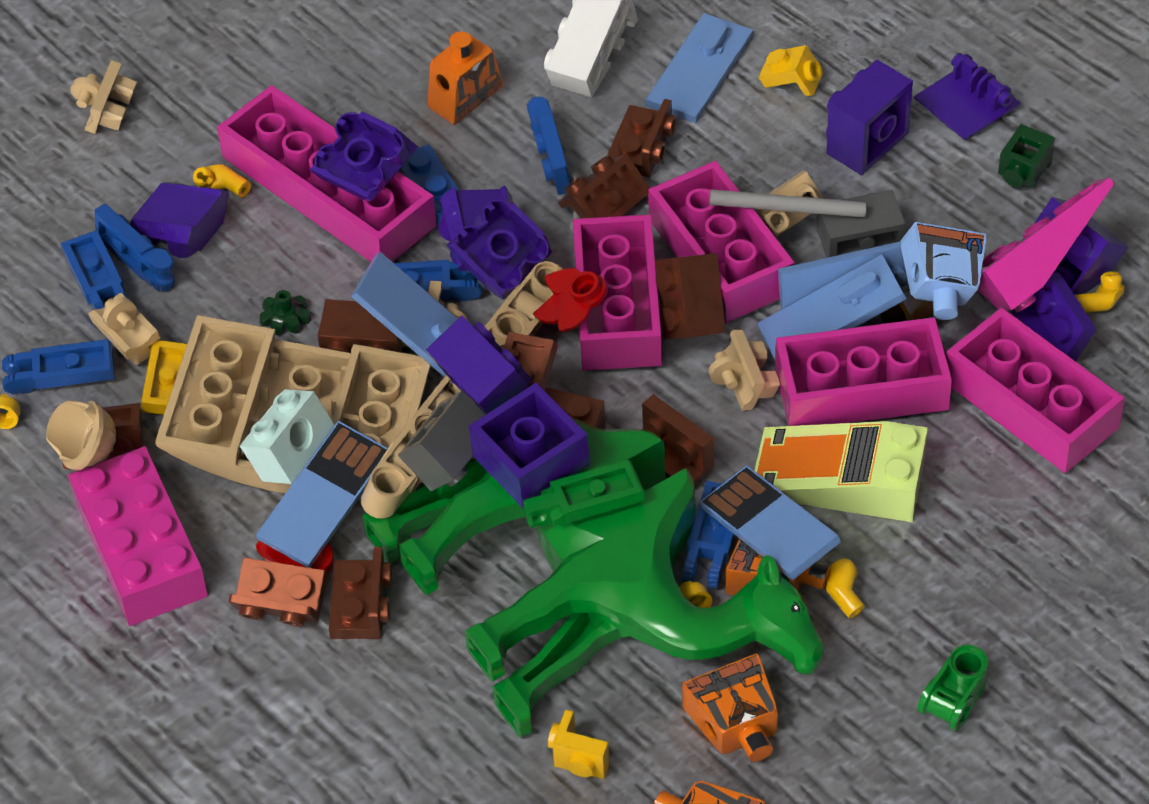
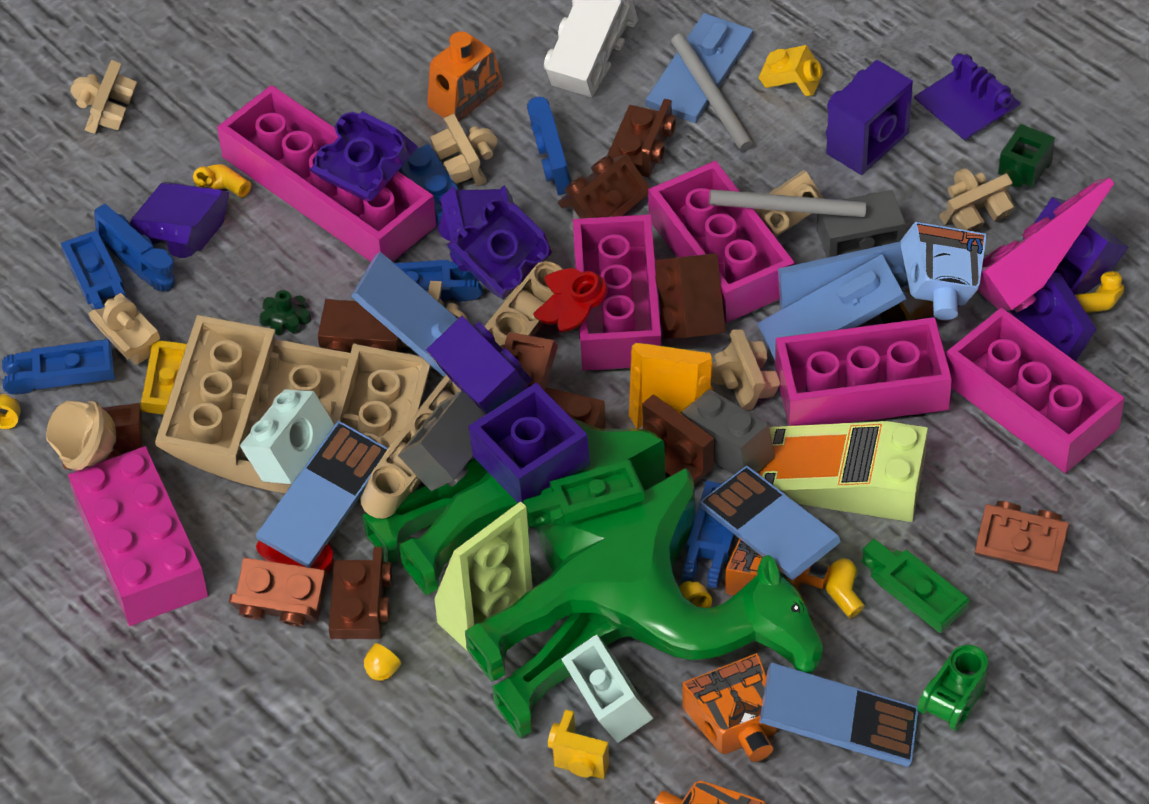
none -> yellow hinge [364,643,402,681]
none -> tan hips [430,113,497,187]
none -> yellowish green slope [434,501,533,651]
none -> light aqua brick [561,634,654,743]
none -> light orange slope [628,343,713,429]
none -> light grey bar [671,33,753,152]
none -> dark grey brick [681,389,774,475]
none -> medium blue piece [759,662,918,767]
none -> green hinge [861,538,970,634]
none -> tan hips [939,168,1015,232]
none -> copper bracket [974,501,1069,574]

